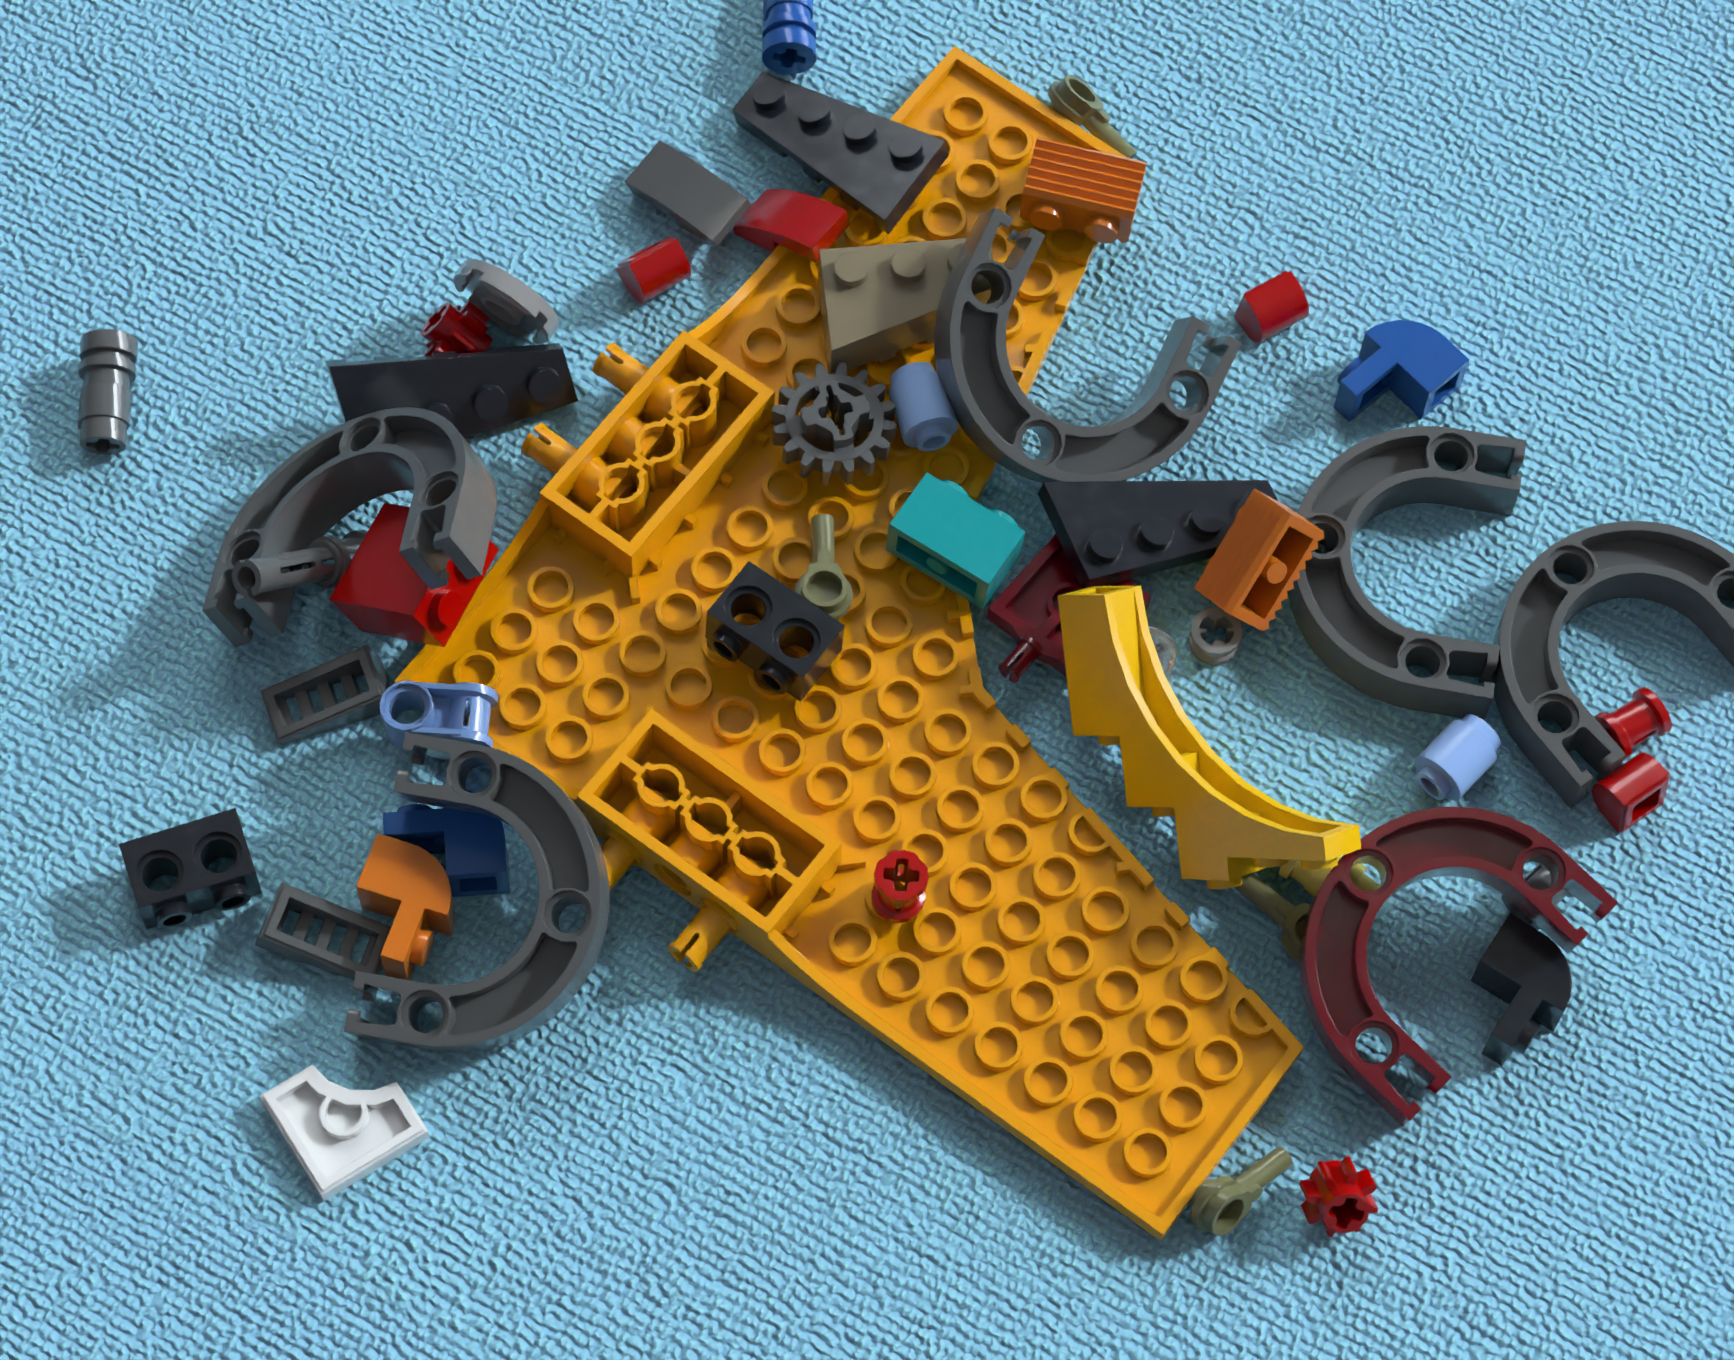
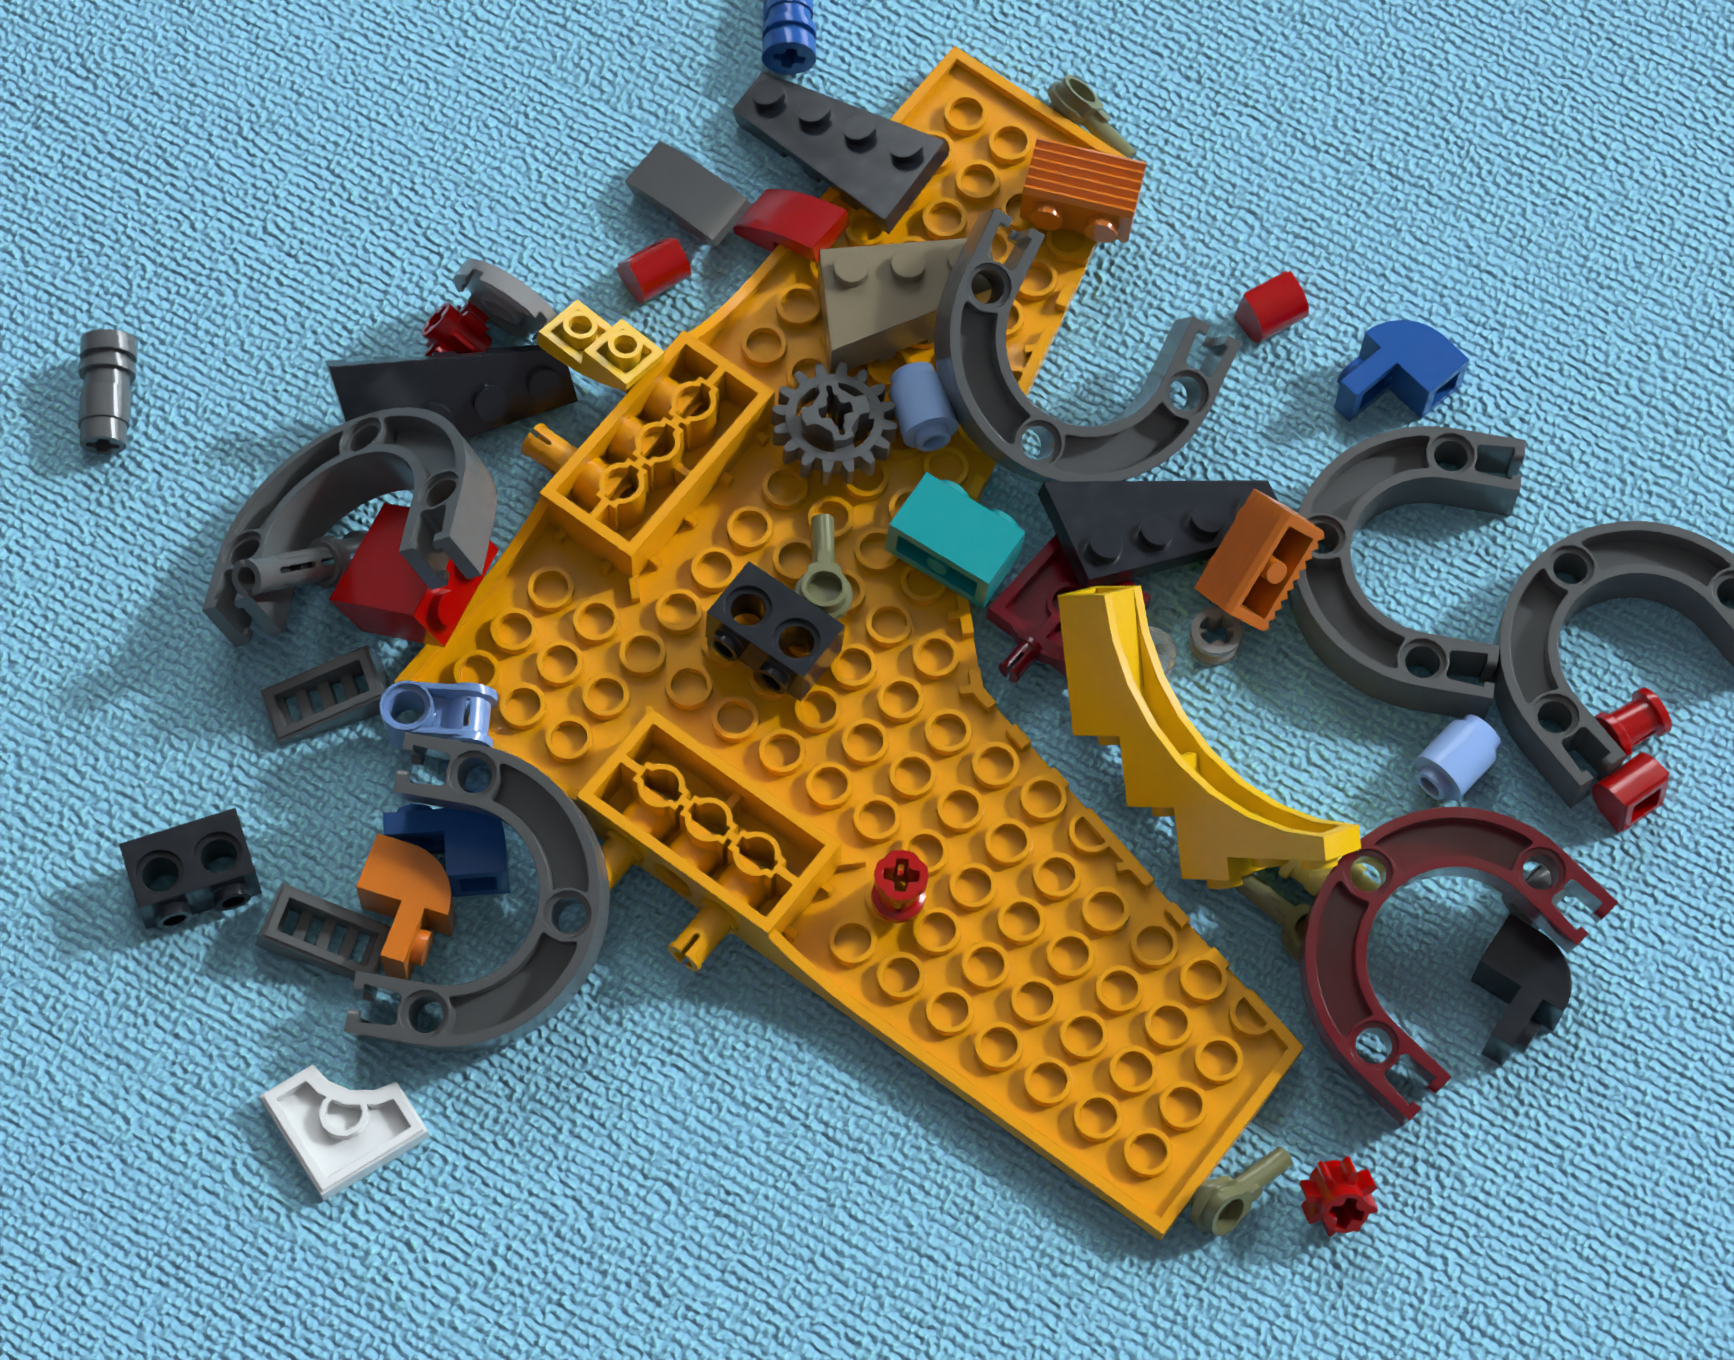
none -> yellow slope [537,299,665,391]

